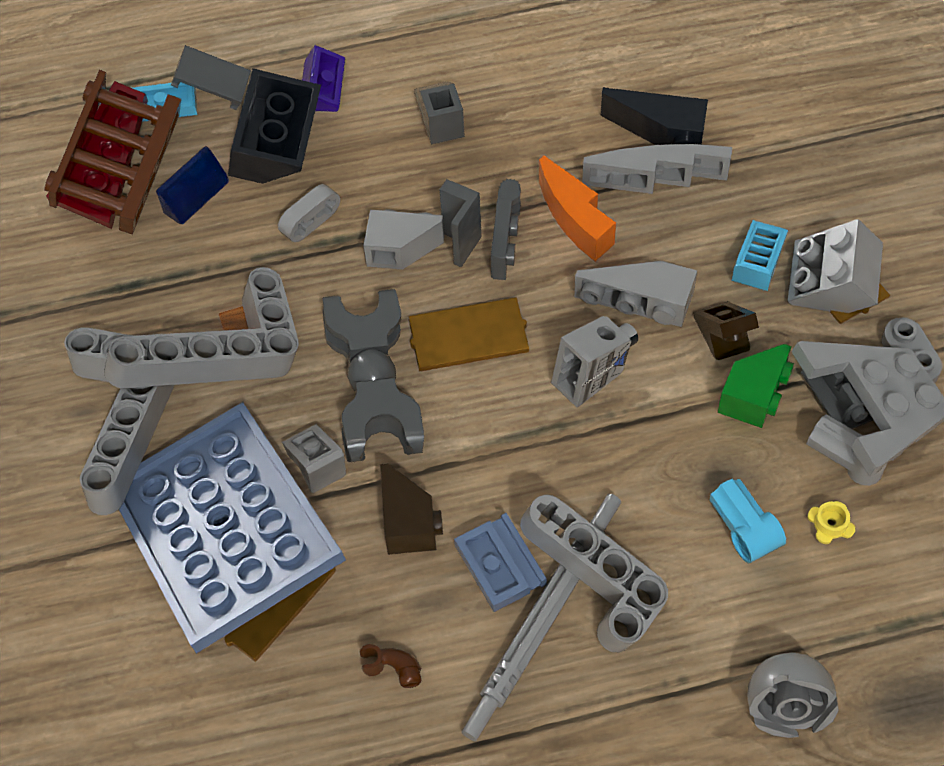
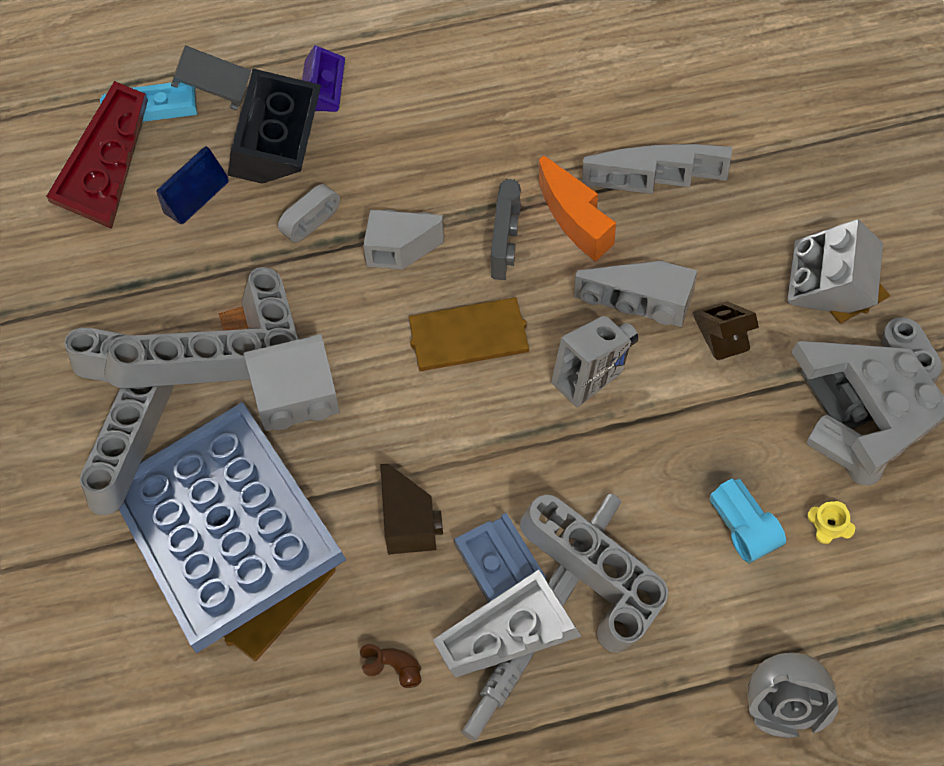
reddish brown fence [44,70,181,235] -> none
light grey slope [282,424,346,493] -> none
dark grey piece [322,289,424,462] -> none
dark grey slope [414,82,465,145] -> none
dark grey panel [439,179,482,267] -> none
black slope [601,87,708,145] -> none
green slope [717,344,794,428] -> none
medium azure slope [732,220,788,291] -> none
none -> light grey slope [244,334,340,431]
none -> light grey wing [433,570,582,678]

